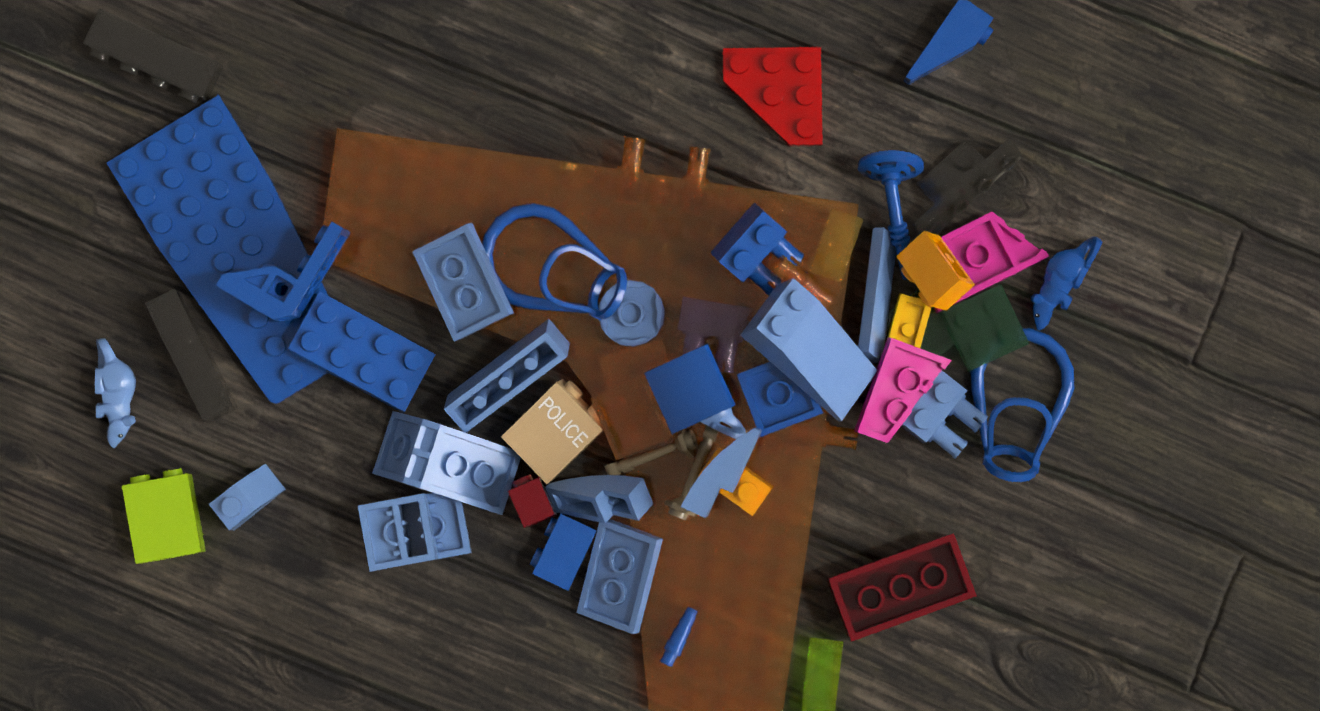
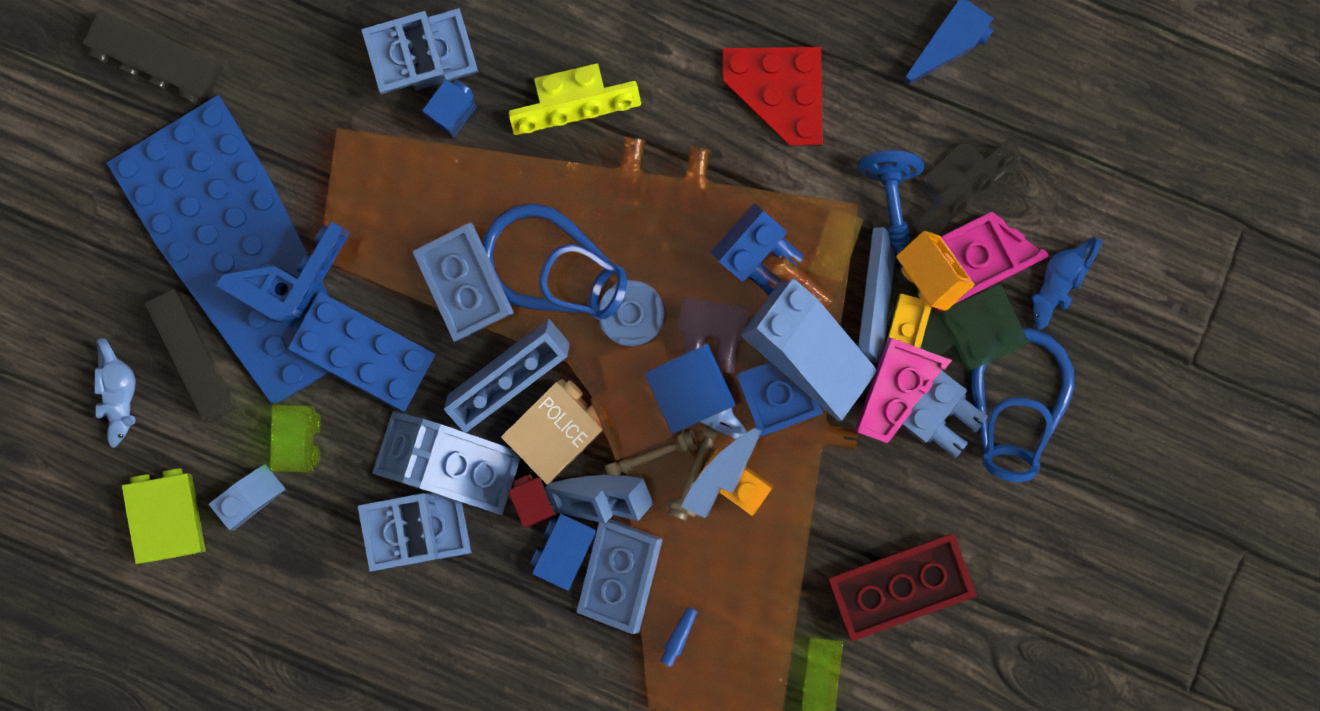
none -> clear neon green brick [270,405,321,473]
none -> medium blue bracket [361,8,478,94]
none -> blue brick [422,79,476,139]
none -> neon yellow bracket [508,63,641,135]

